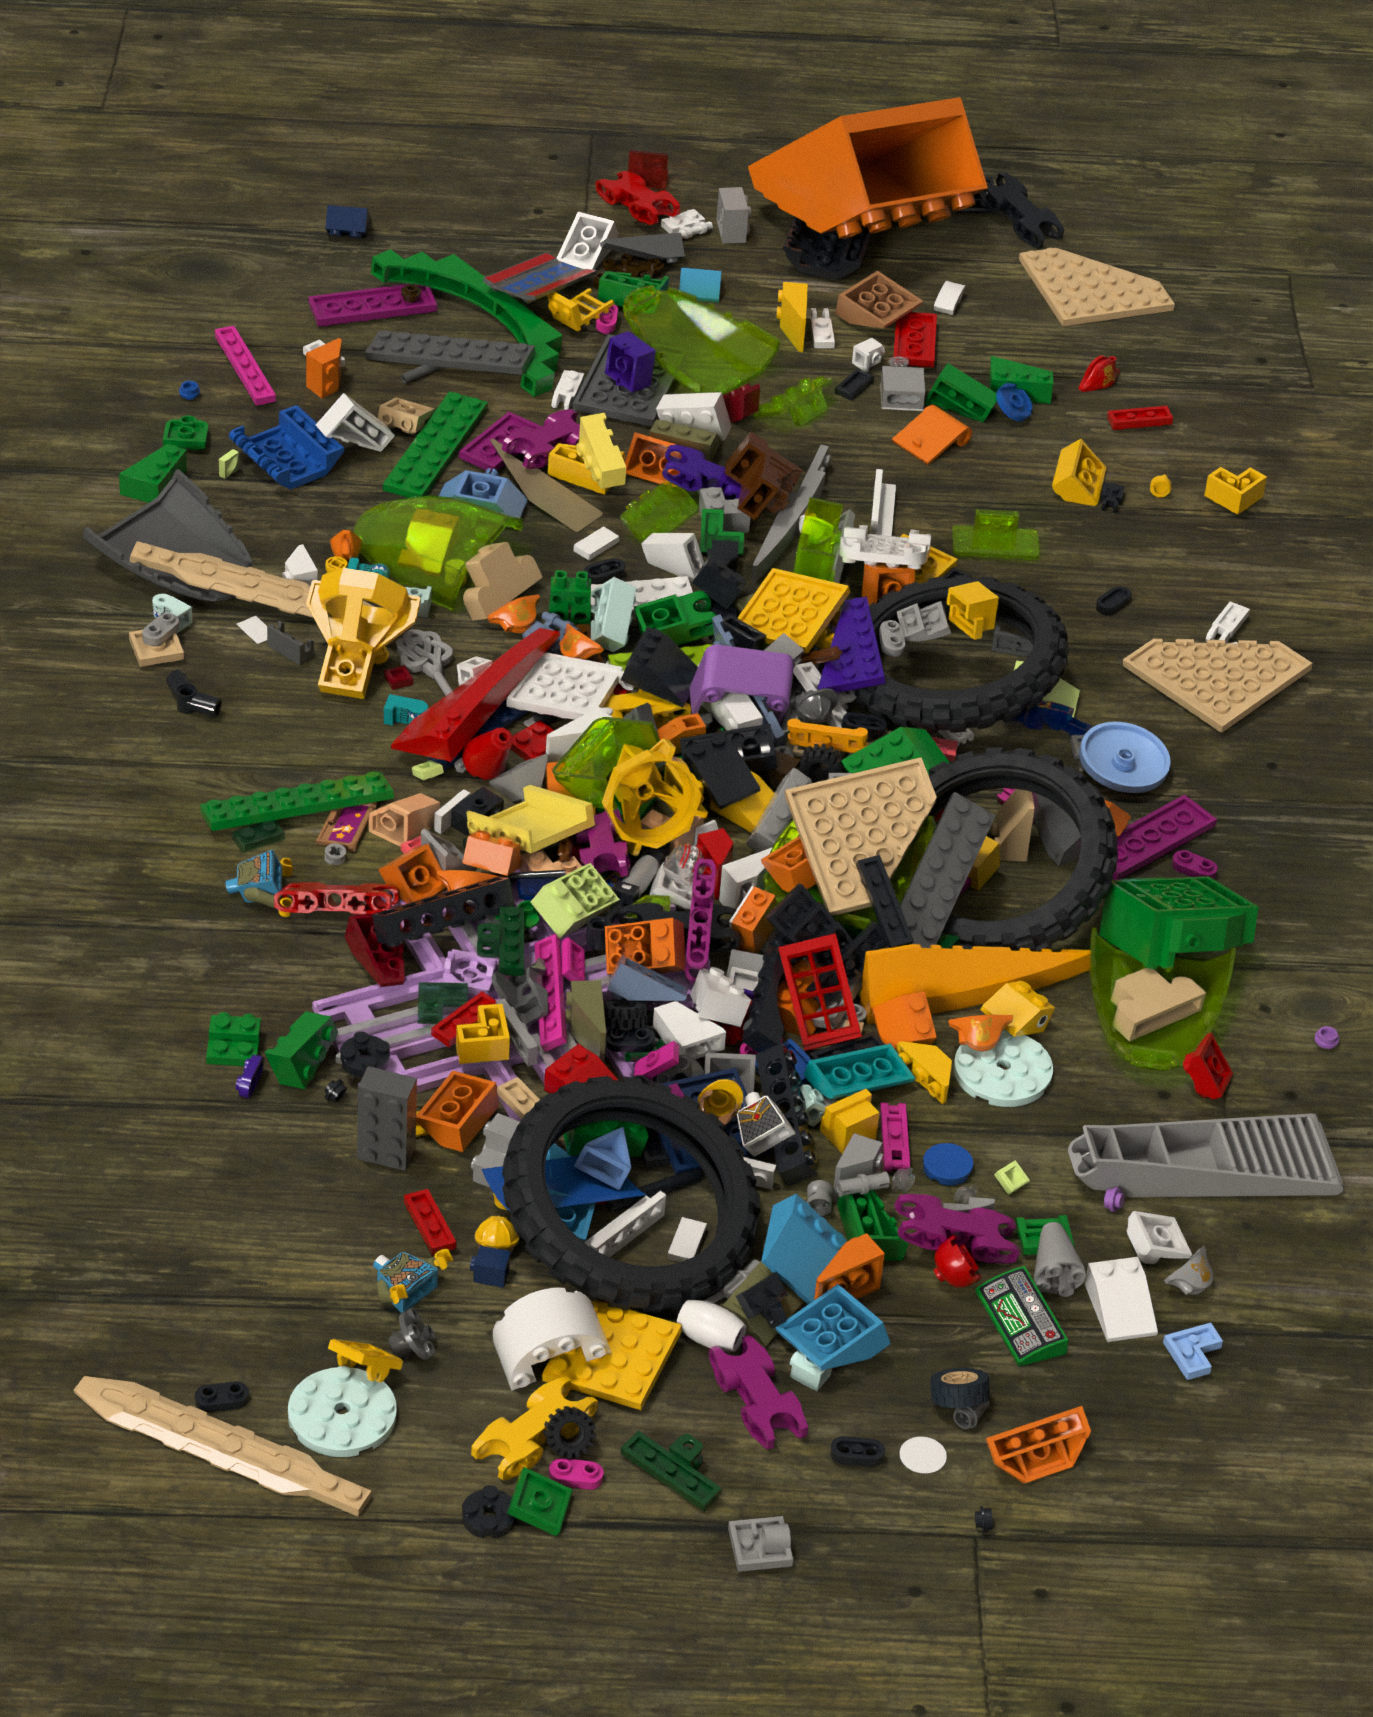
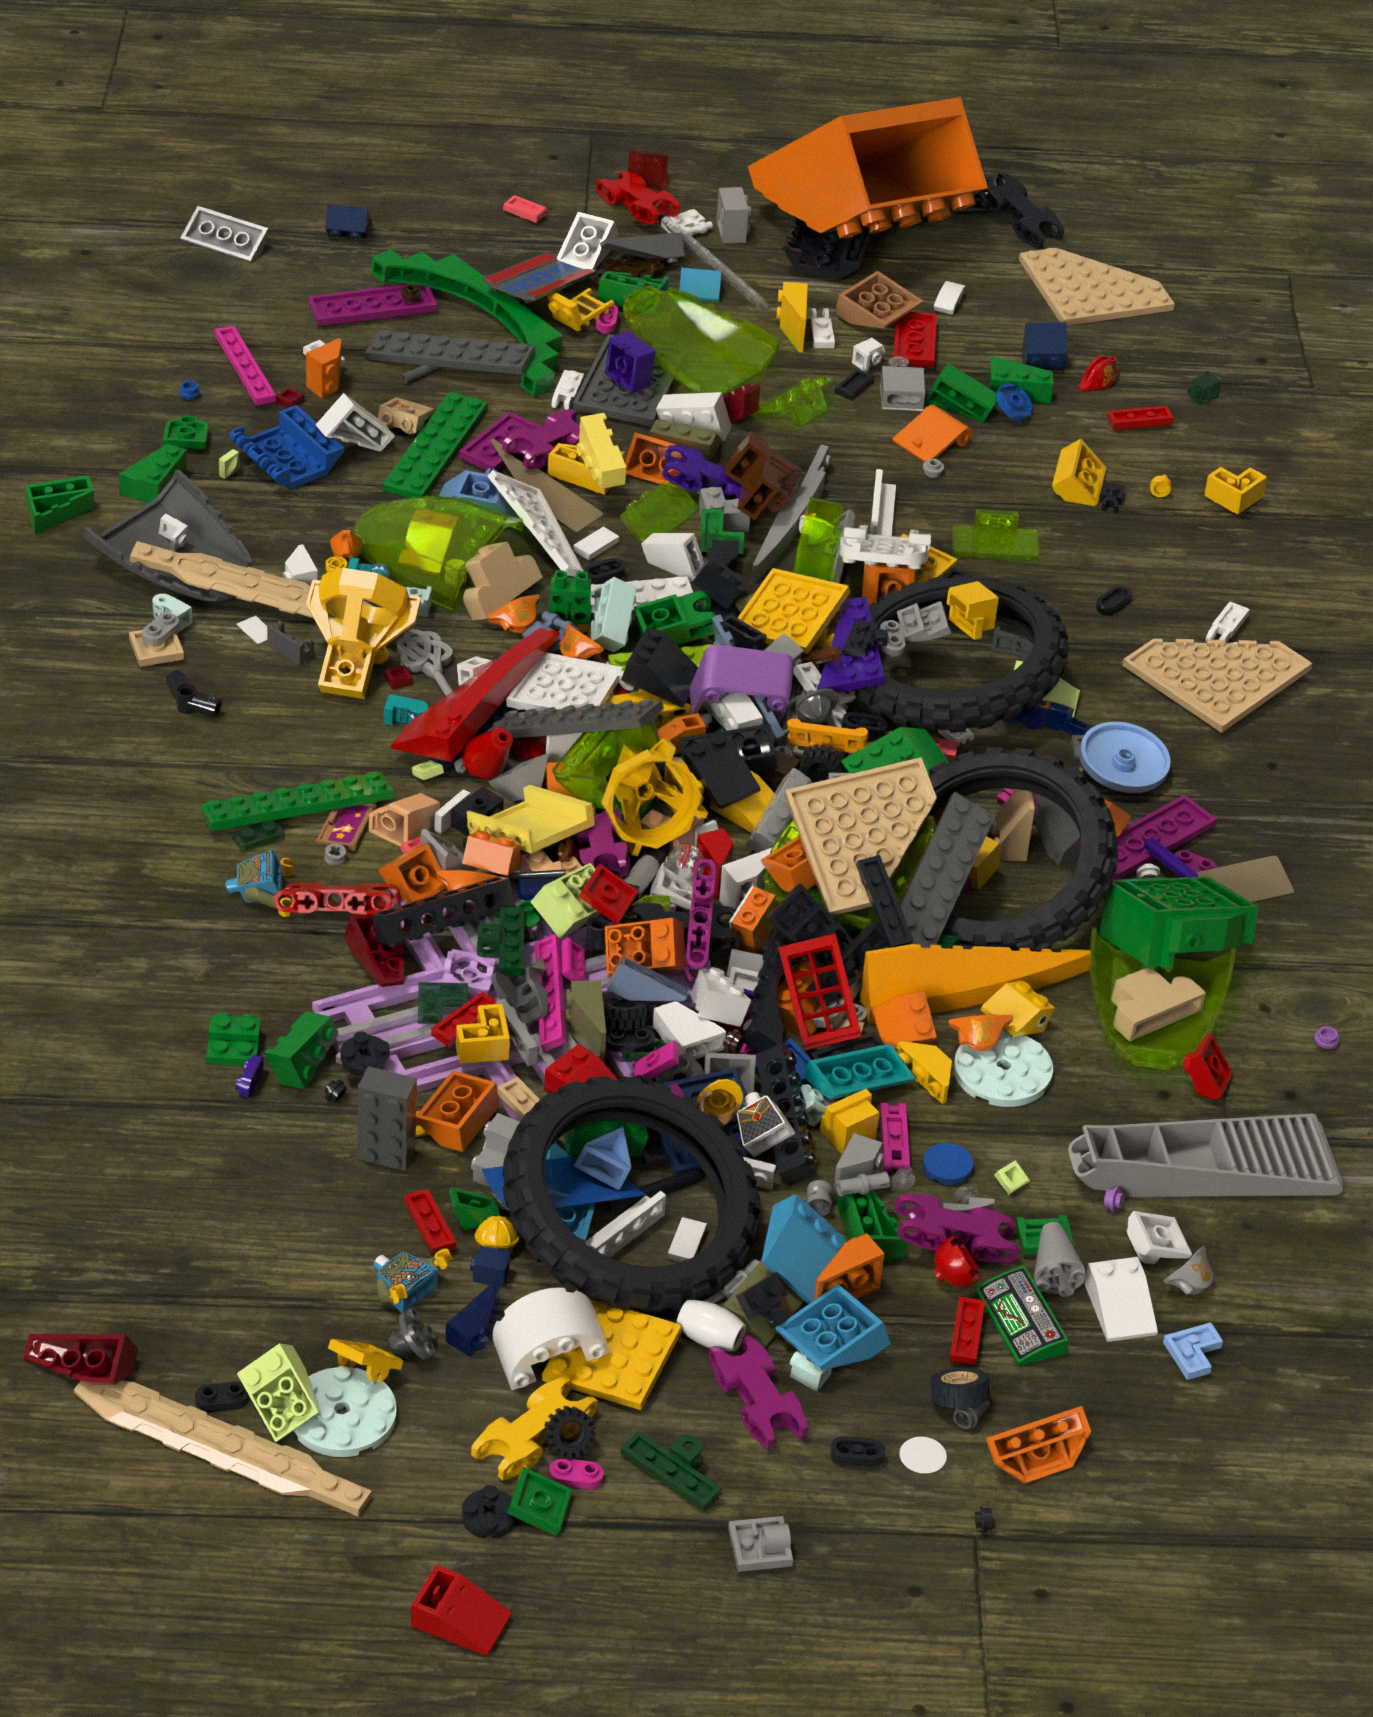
none -> dark red wedge [23,1334,138,1385]
none -> green wedge [25,475,94,534]
none -> white bracket [159,514,188,552]
none -> light grey slope [180,206,269,263]
none -> yellowish green slope [237,1343,320,1442]
none -> dark red tile [275,387,305,408]
none -> red slope [411,1565,512,1656]
none -> clear blue slope [445,1279,501,1357]
none -> green slope [449,1187,500,1231]
none -> dark grey plate [486,698,664,738]
none -> white wing [488,470,583,577]
none -> coral plate [503,195,547,223]
none -> red plate [578,864,639,924]
none -> clear tile [661,216,770,314]
none -> dark brown plate [723,1030,745,1054]
none -> black hinge [843,620,889,657]
none -> light grey plate [923,459,944,478]
none -> red plate [949,1297,985,1366]
none -> dark blue slope [1021,322,1068,370]
none -> white plate [1137,864,1160,878]
none -> dark purple axle [1144,837,1199,878]
none -> clear green brick [1188,371,1221,405]
none -> dark tan sticker [1196,856,1295,902]

